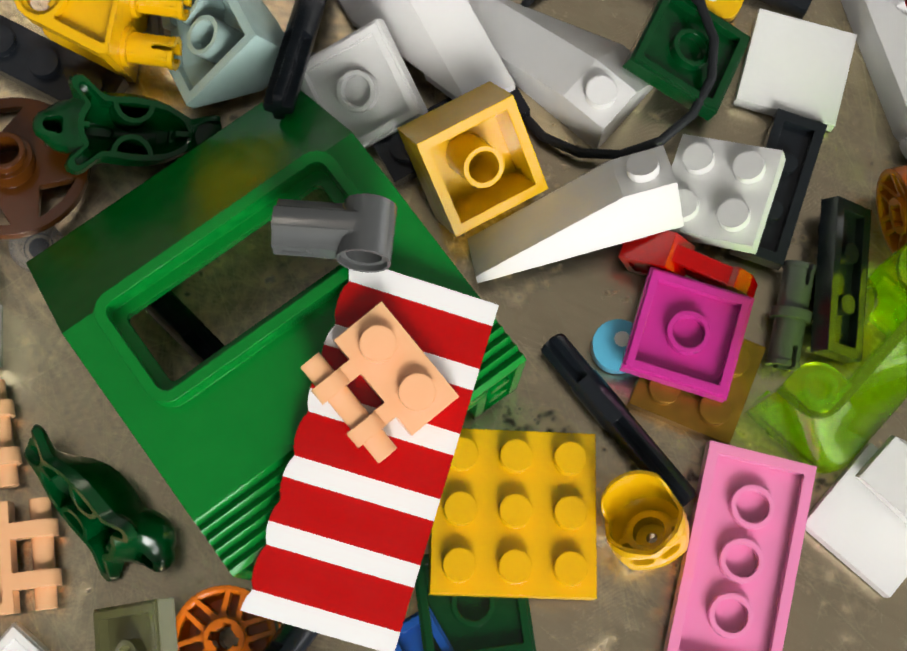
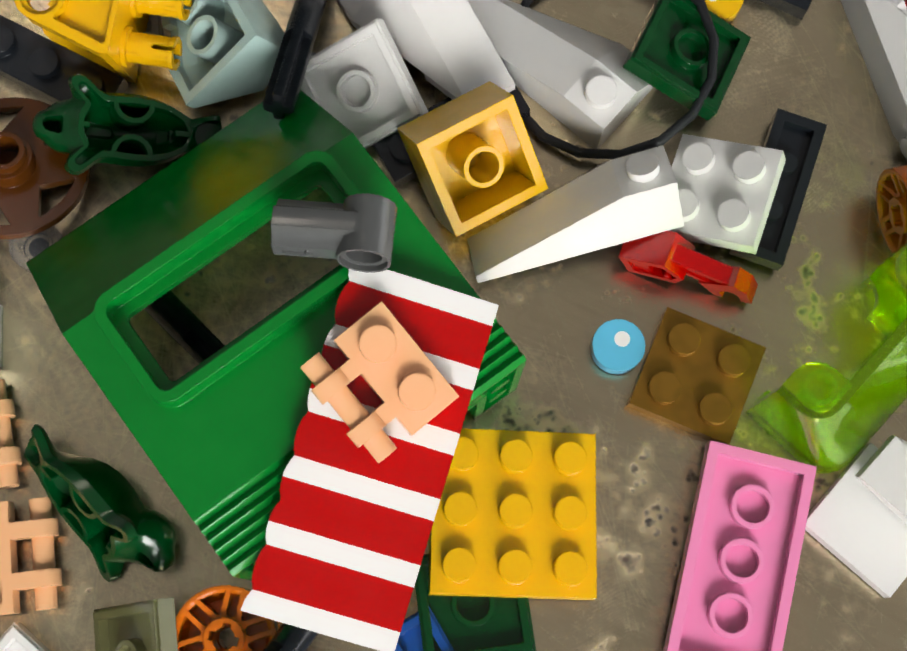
black axle [541,333,696,507] -> none
yellow helmet [601,470,689,570] -> none
dark pink tile [619,267,755,403] -> none
white tile [733,8,857,132] -> none
dark grey pin [765,260,817,371] -> none
black plate [810,196,872,363] -> none

